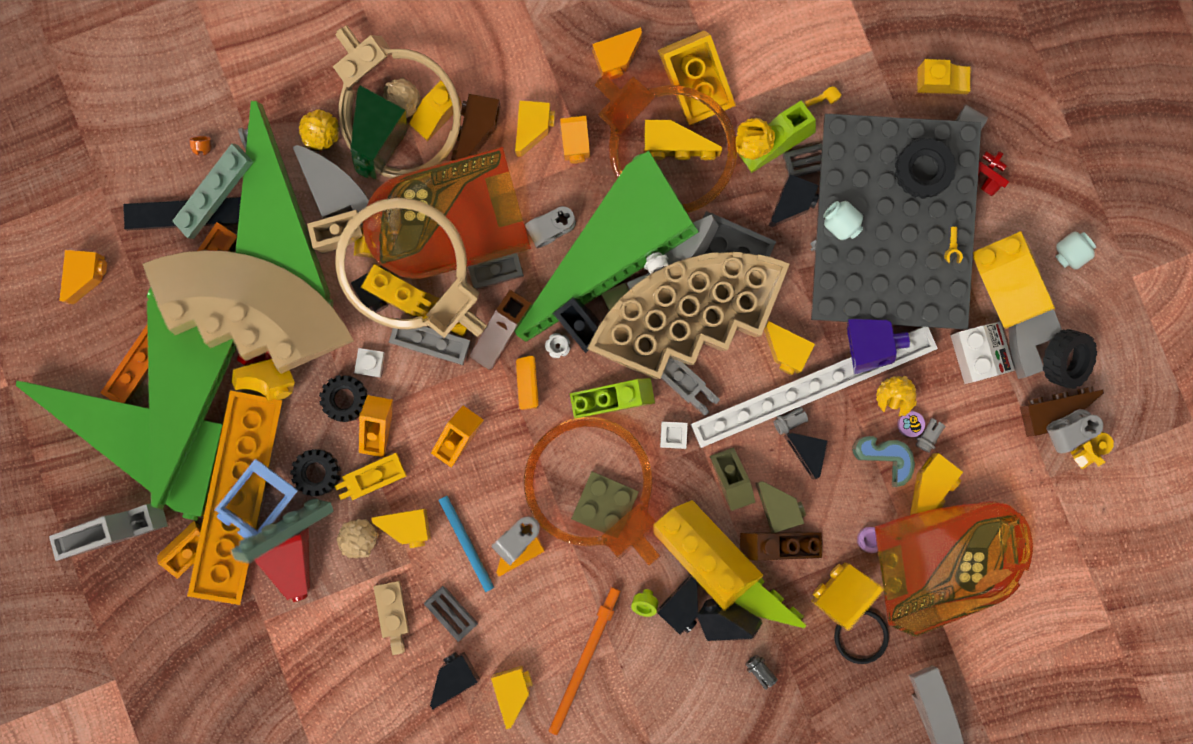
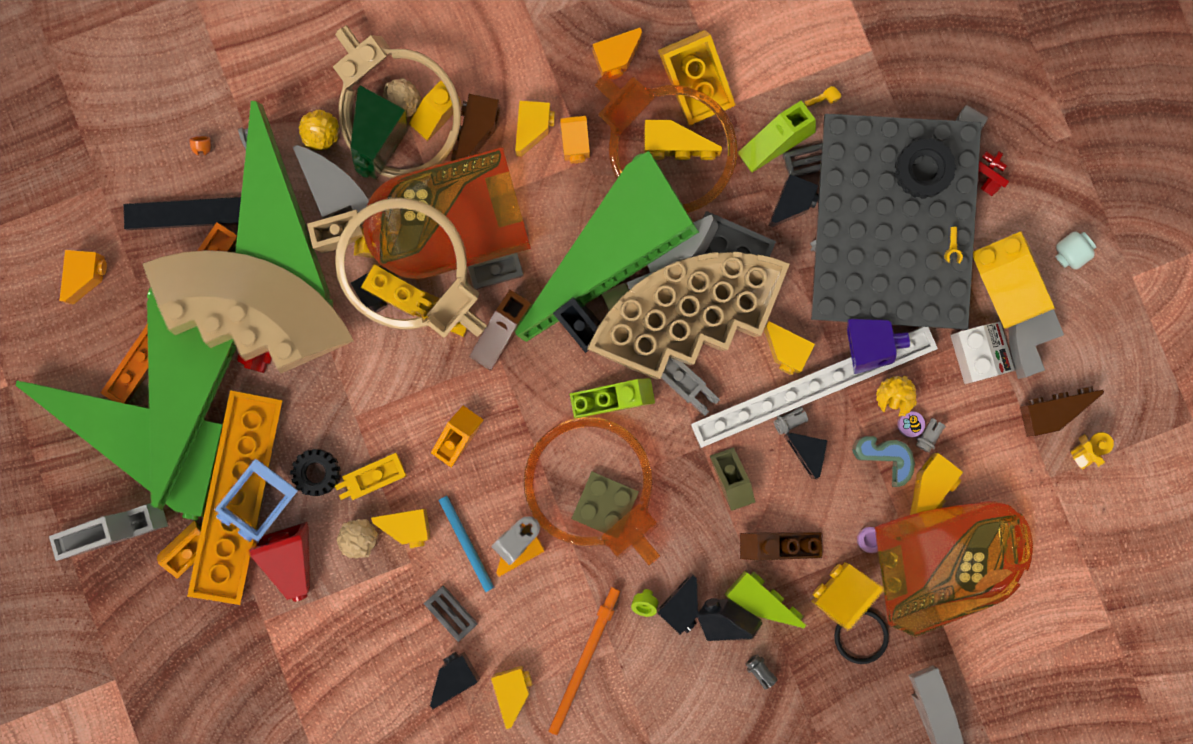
sand green plate [172,143,253,239] -> none
sand green plate [231,499,334,563] -> none
yellow arch [232,359,295,401] -> none
black tyre [319,375,368,422] -> none
white plate [354,348,385,378] -> none
light orange slope [359,395,393,457] -> none
tan plate [373,581,409,655] -> none
light grey plate [389,318,471,365] -> none
light orange slope [516,356,539,410] -> none
light grey piece [525,207,576,248] -> none
white plate [545,333,570,358] -> none
white plate [644,252,669,275] -> none
yellow slope [654,500,763,610] -> none
white plate [660,422,688,449] -> none
yellow piece [735,118,775,160] -> none
olive slope [755,481,806,533] -> none
light aqua head [824,201,863,240] -> none
yellow arch [917,59,970,94] -> none
black tyre [1043,329,1097,389] -> none
light grey piece [1046,409,1103,453] -> none

